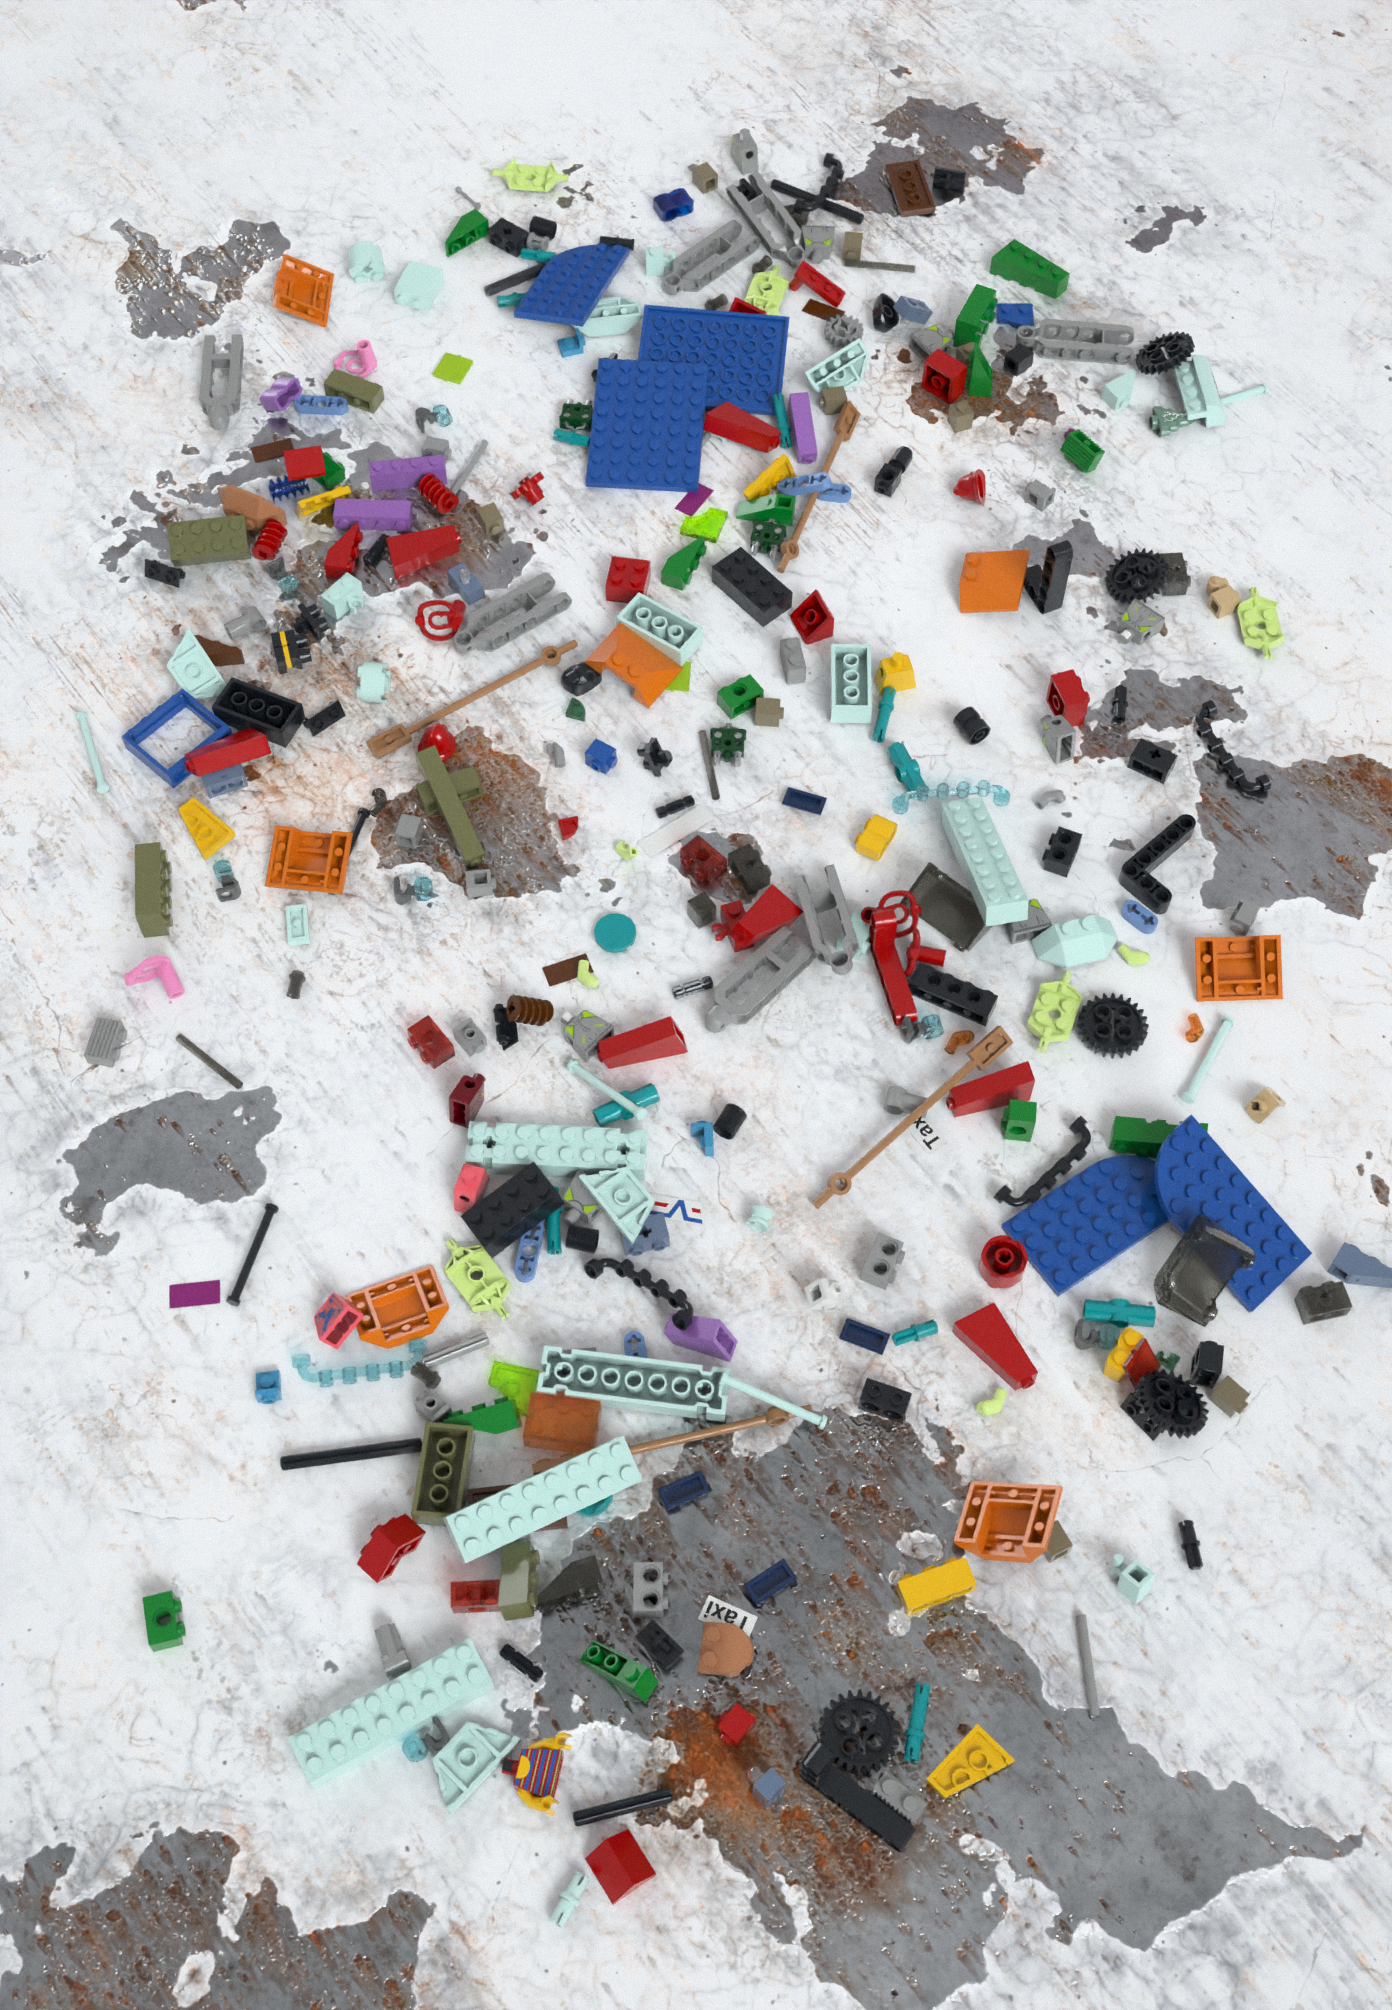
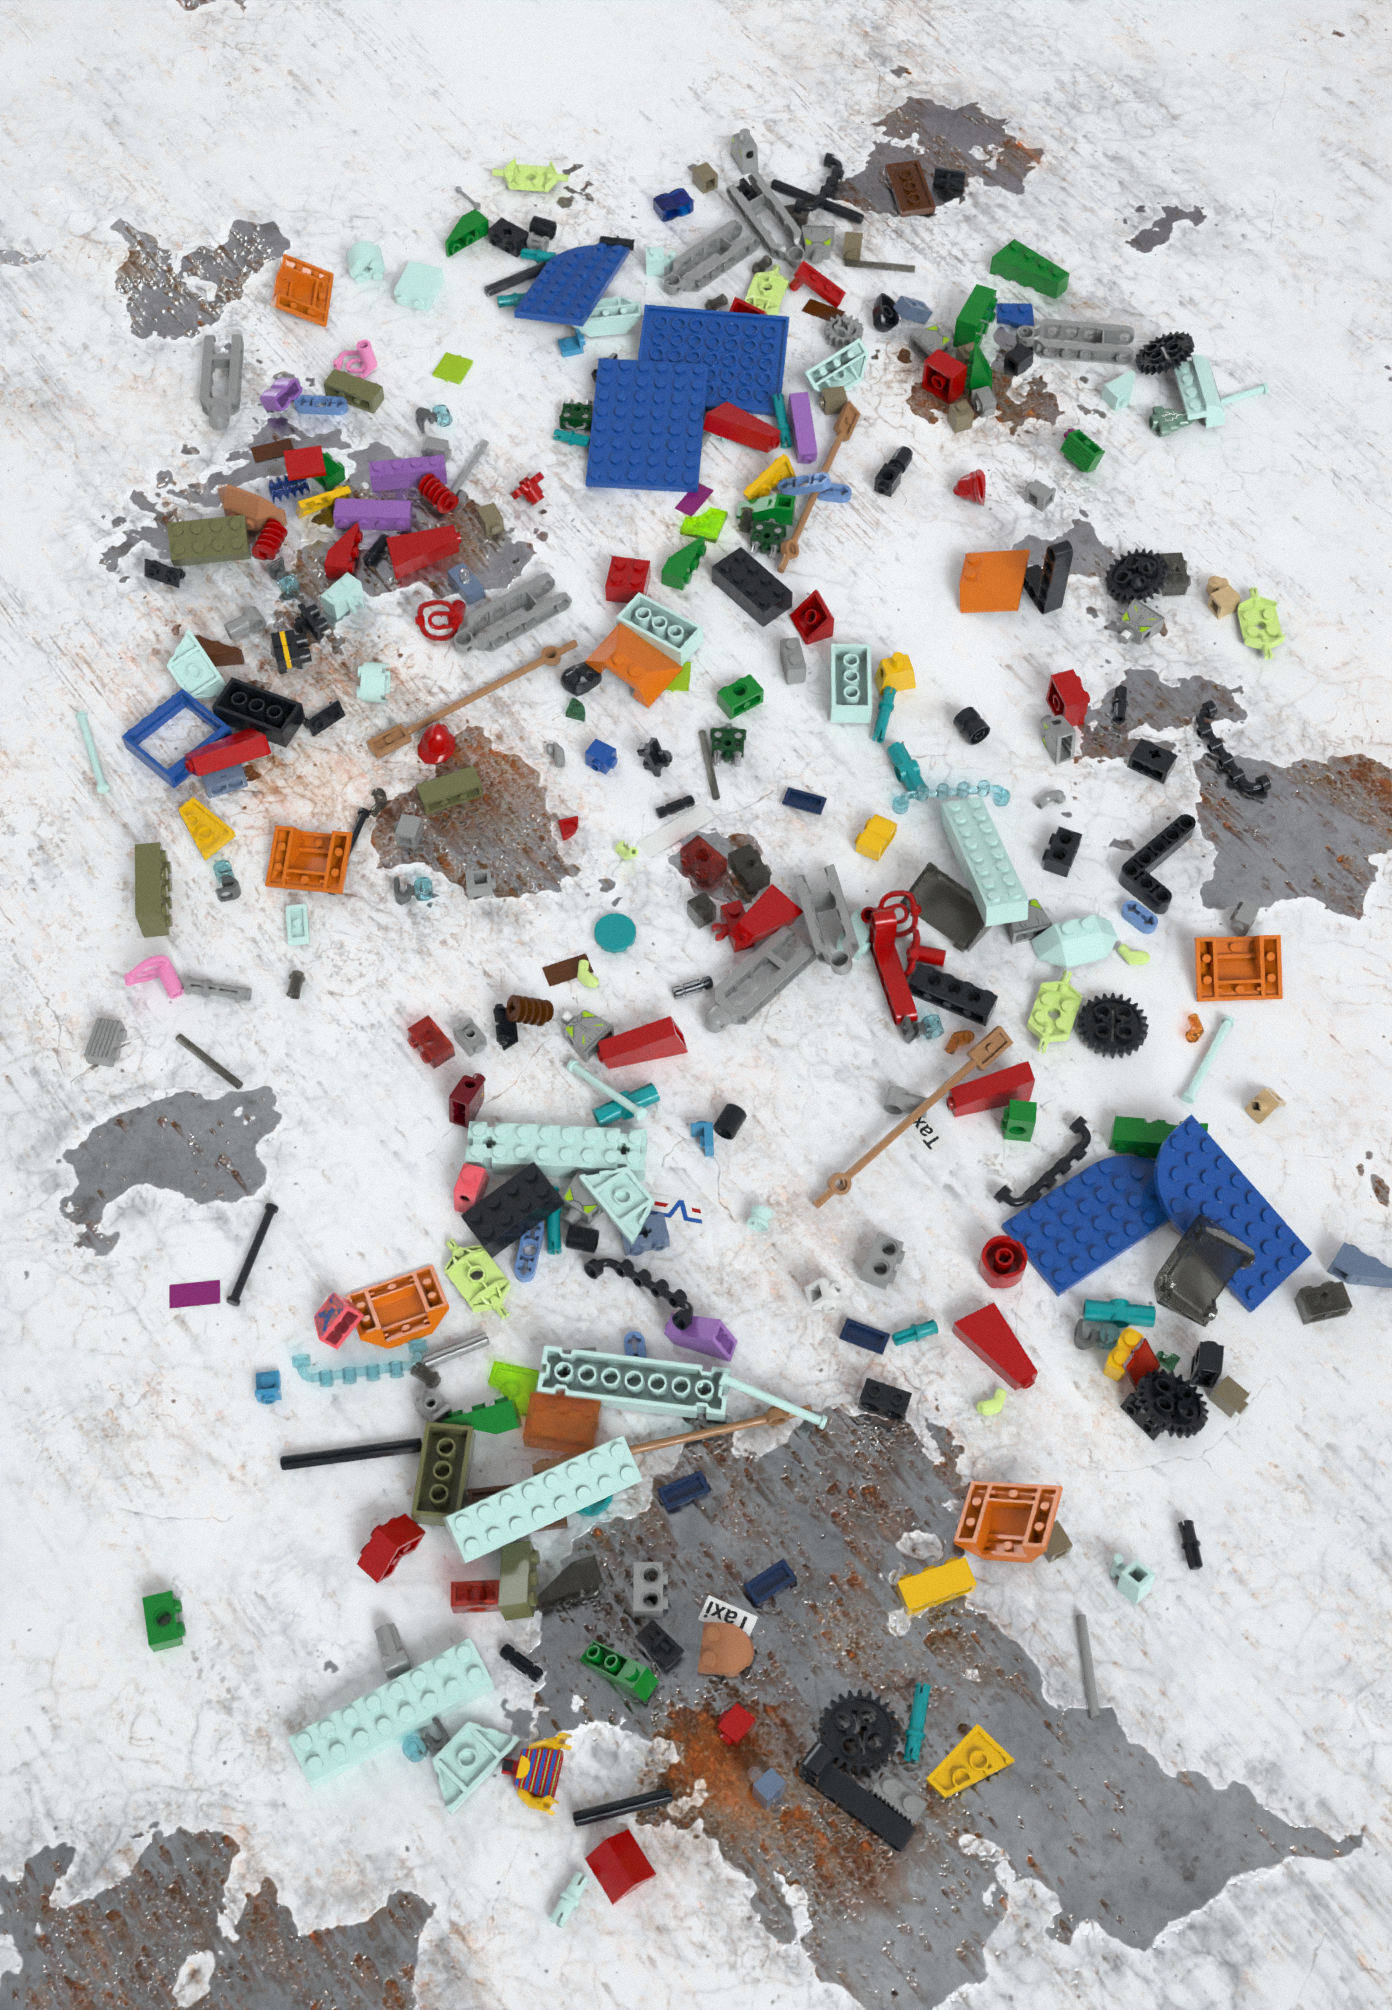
olive brick [416,745,485,868] -> none
dark tan brick [755,698,784,727] -> none
none -> light grey pin [184,976,252,1001]
none -> clear smoke pin [738,507,754,533]
none -> light grey brick [970,386,997,418]

